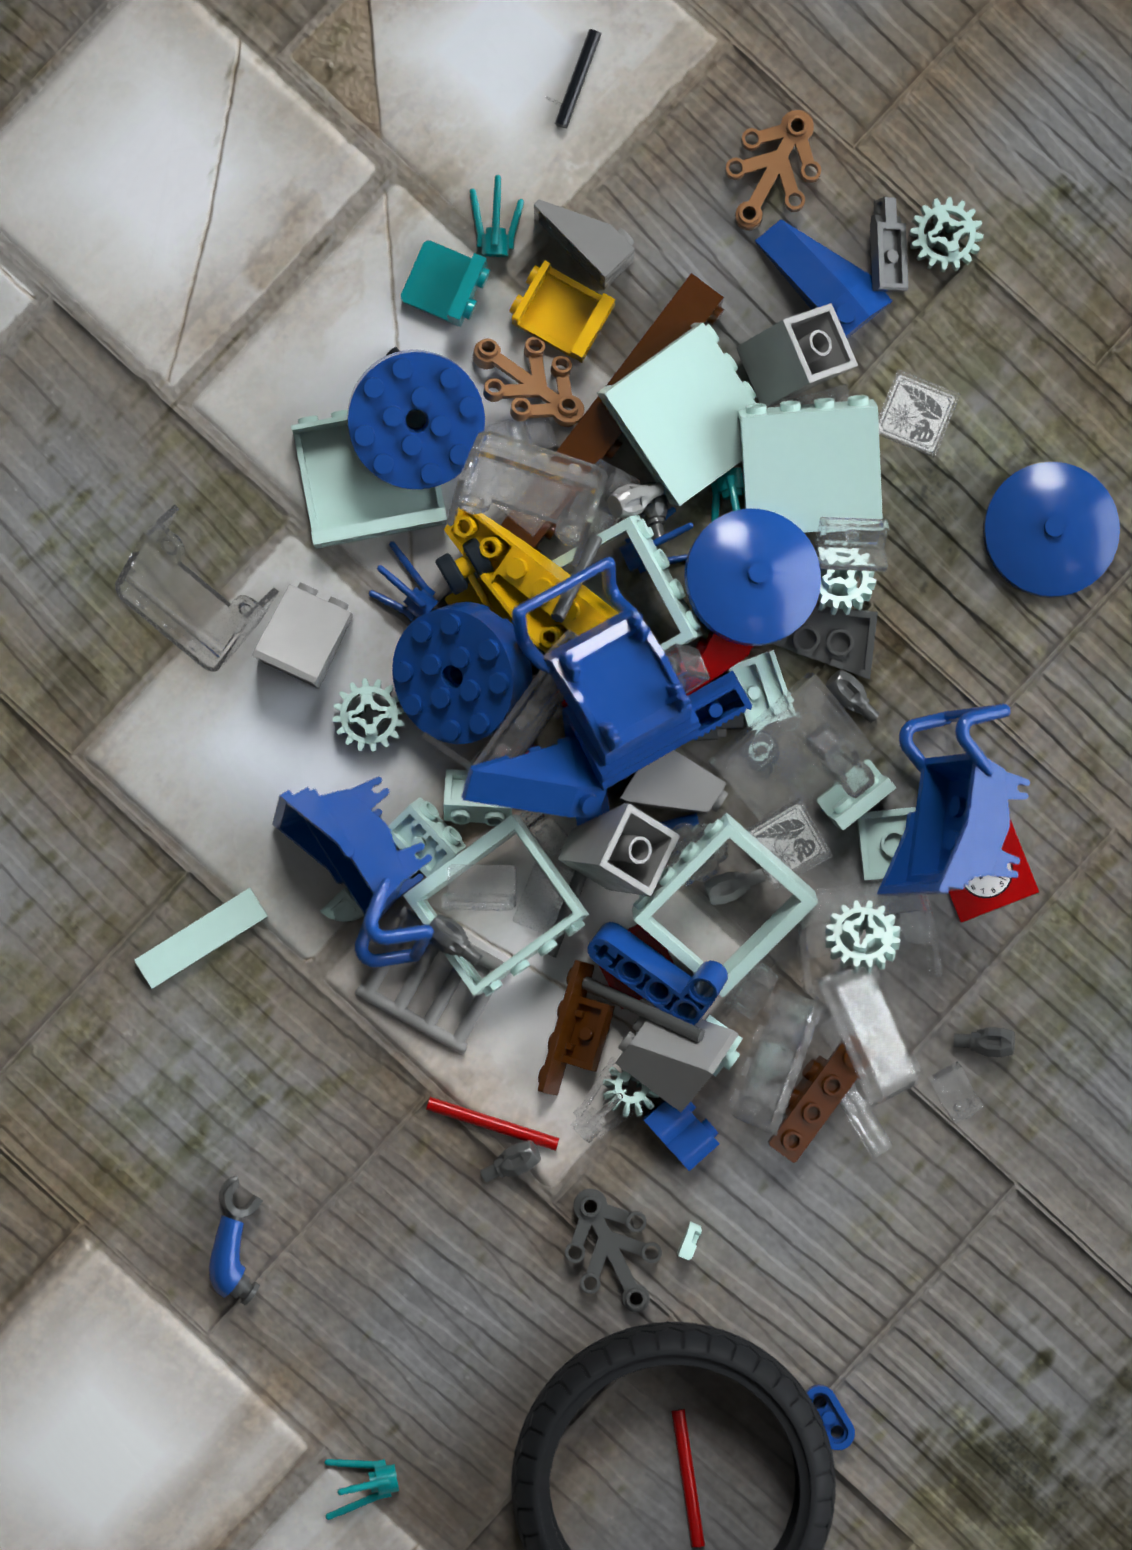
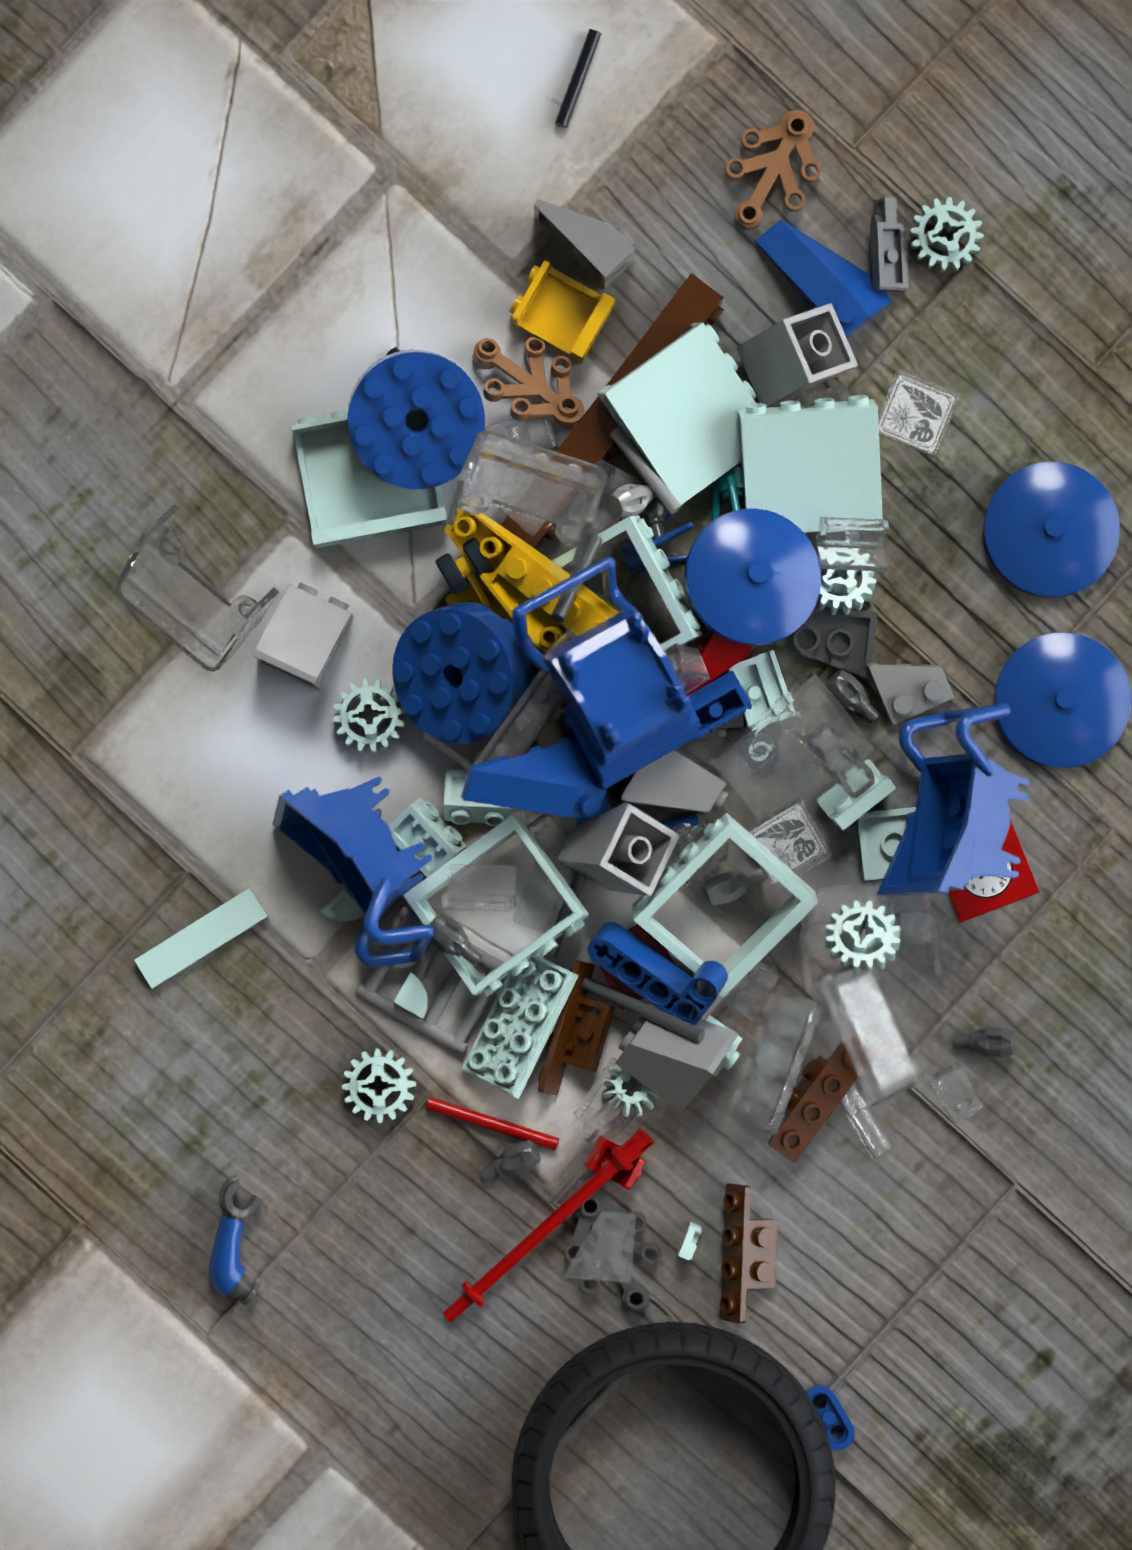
teal plant [324,1459,399,1520] -> none
blue plant [369,541,439,621] -> none
teal bracket [401,240,490,327] -> none
teal plant [470,175,524,257] -> none
blue brick [643,1100,719,1171] -> none
red bar [671,1409,705,1548] -> none
none -> light aqua gear [342,1048,416,1123]
none -> light aqua tile [394,972,428,1019]
none -> red bar [443,1127,655,1323]
none -> light aqua tile [461,947,579,1099]
none -> clear wing [565,1210,636,1283]
none -> red bracket [584,1135,645,1190]
none -> light grey bar [609,427,682,515]
none -> reddish brown bracket [720,1183,778,1323]
none -> light grey wing [866,662,955,725]
none -> blue dish [994,632,1131,768]

